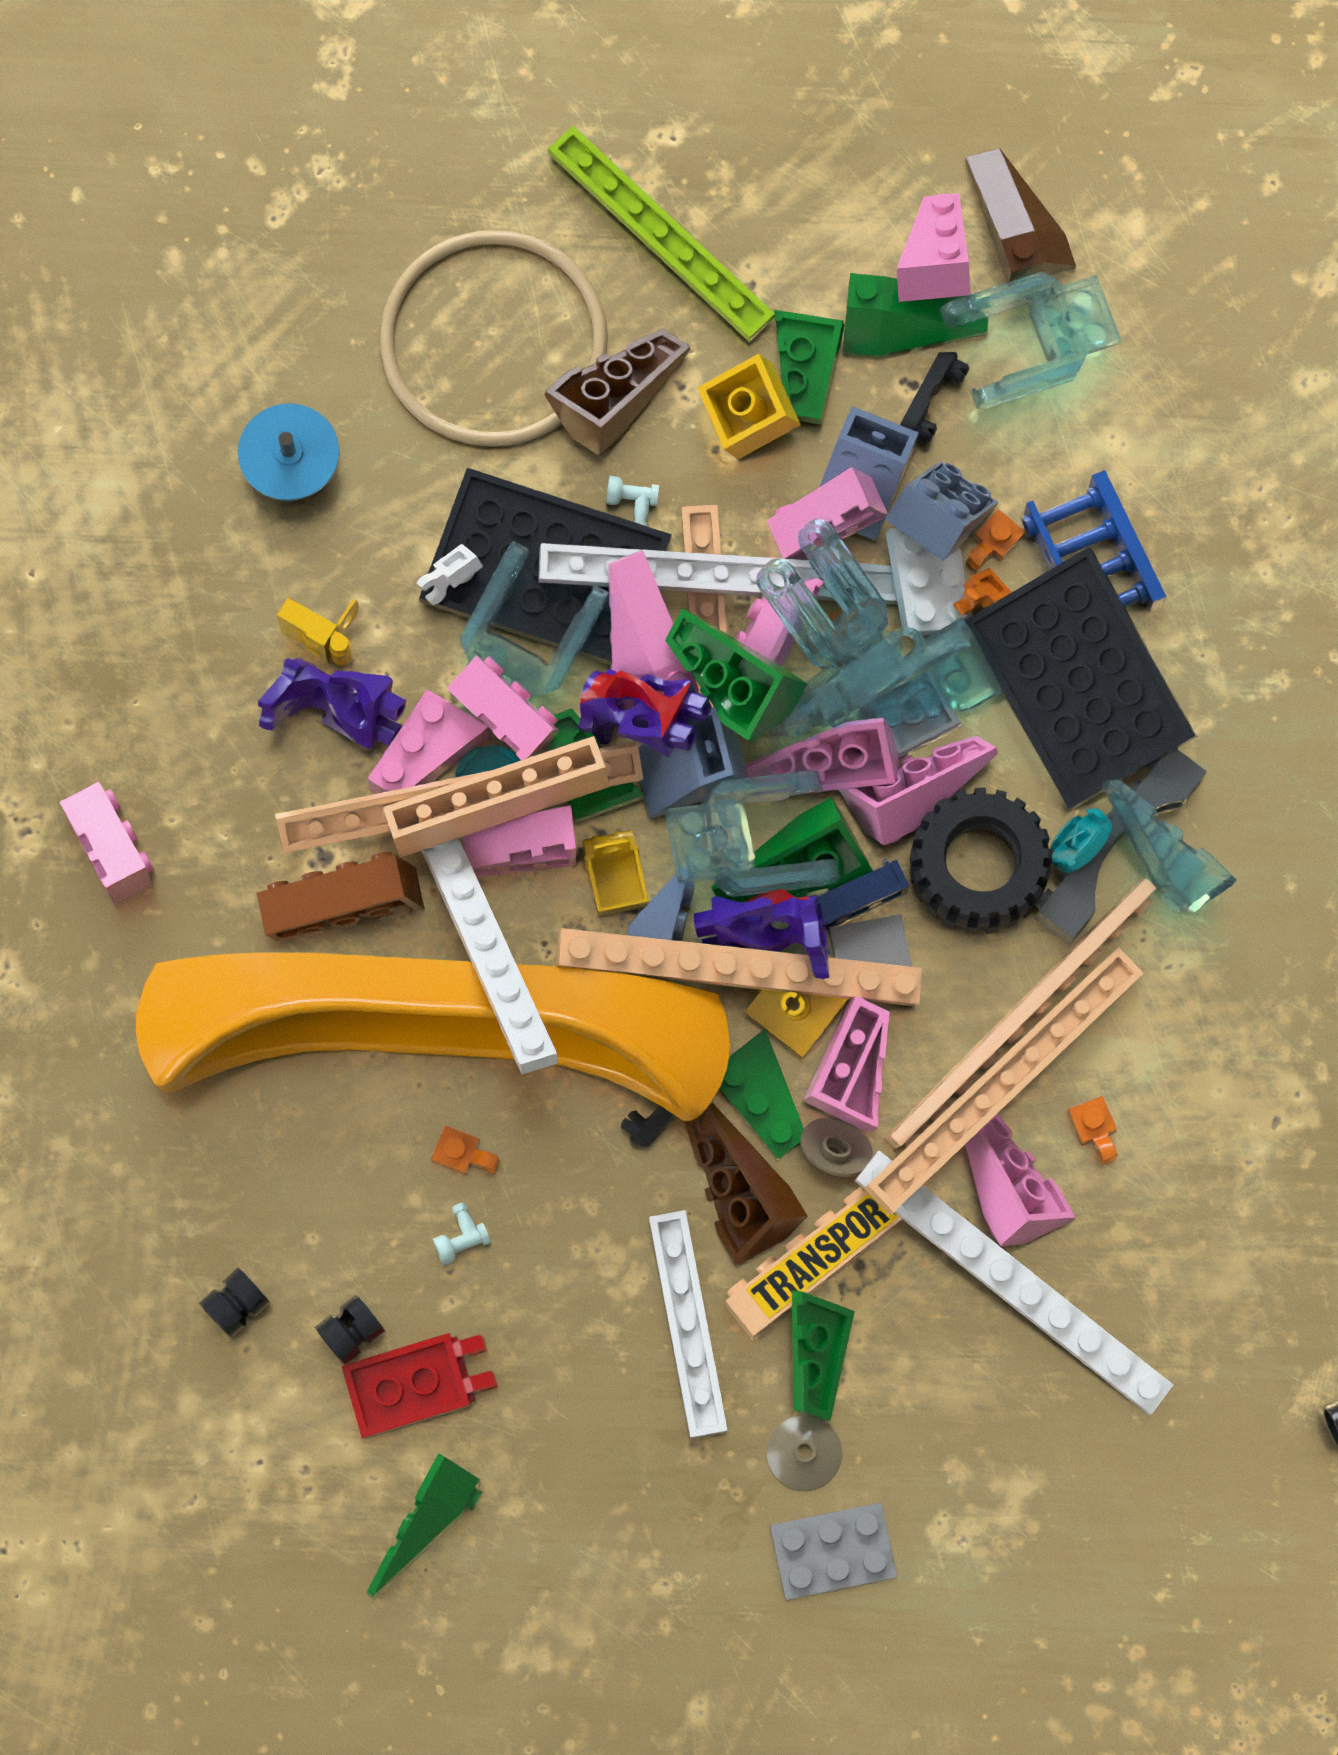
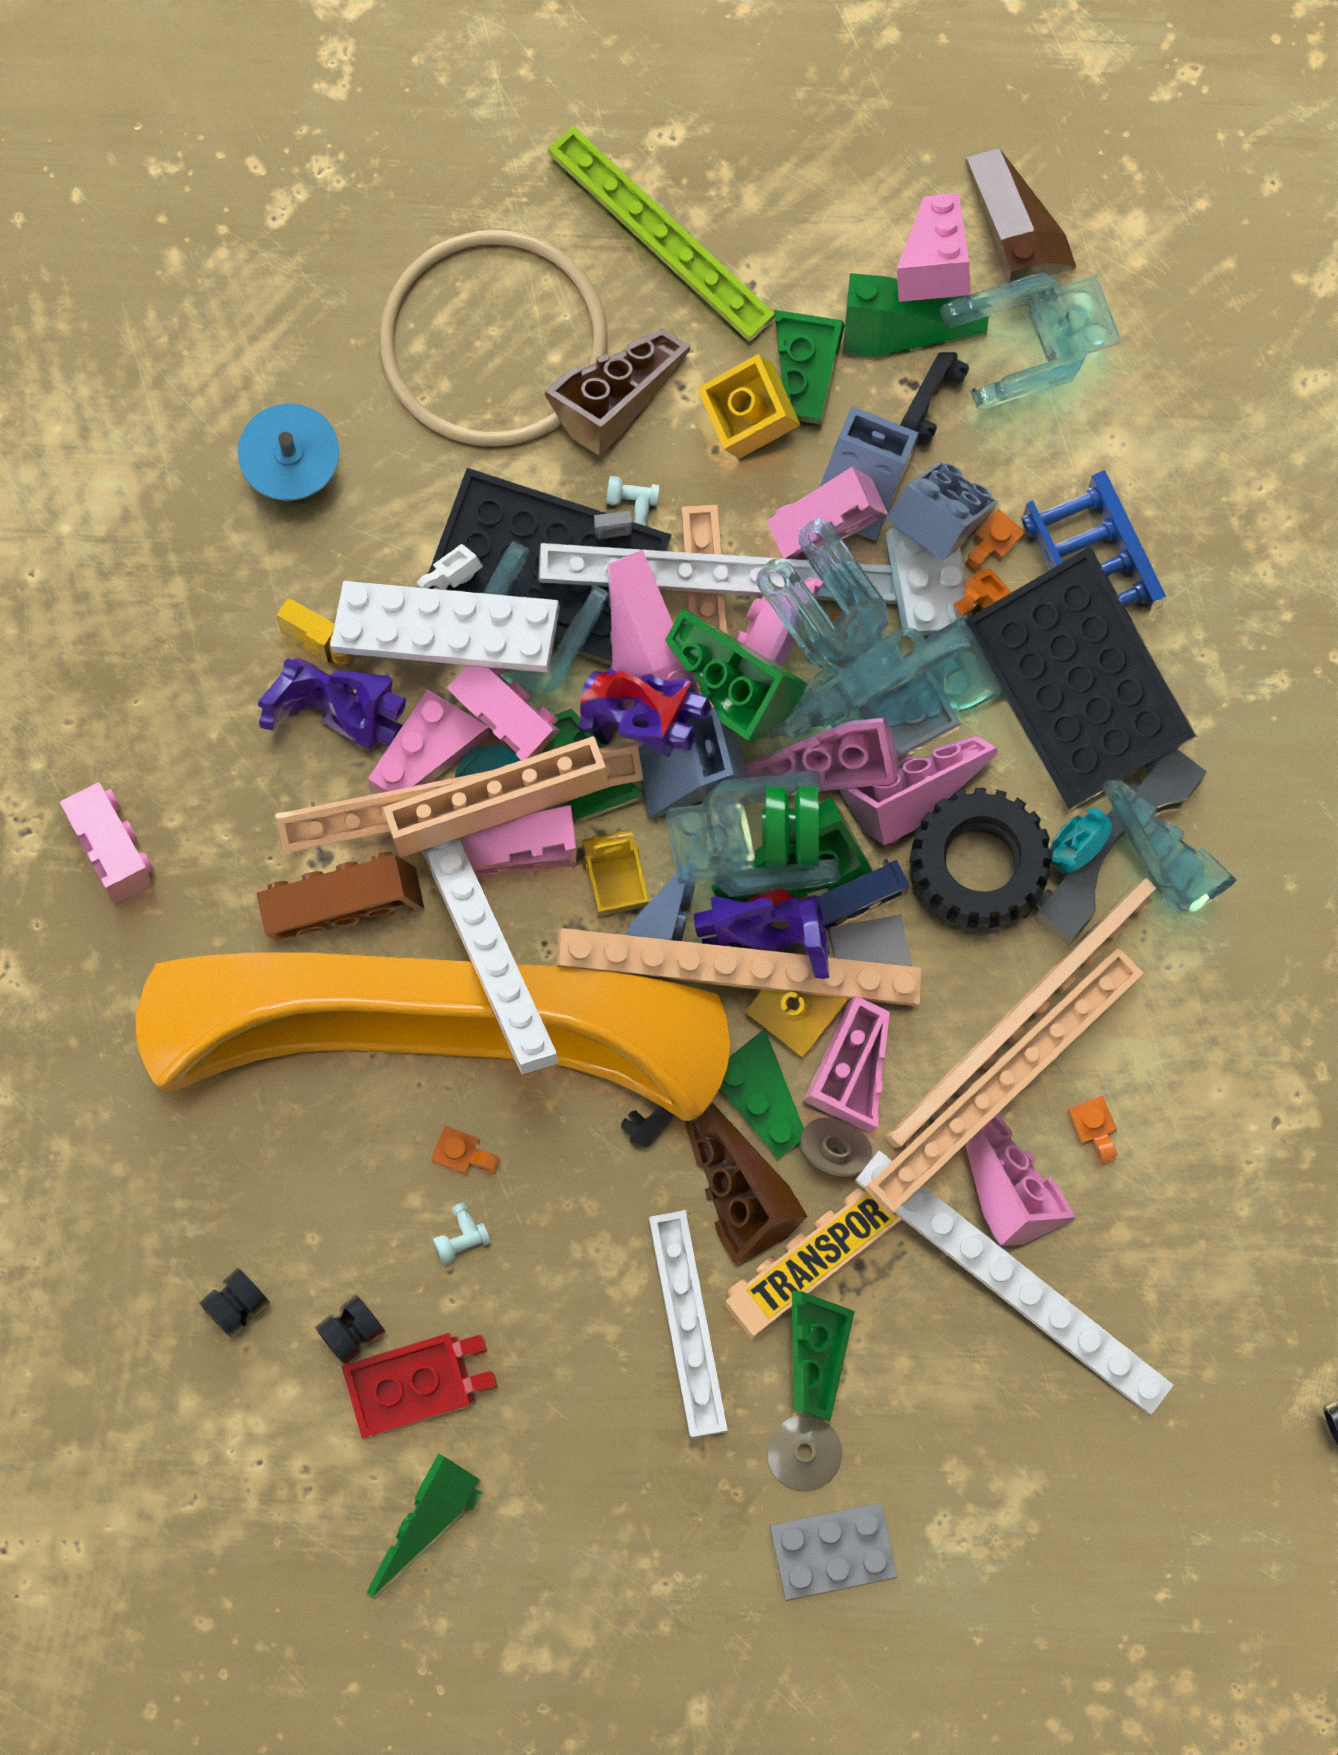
none -> white plate [330,581,560,673]
none -> light grey tile [594,511,632,539]
none -> green wheel [762,785,819,868]

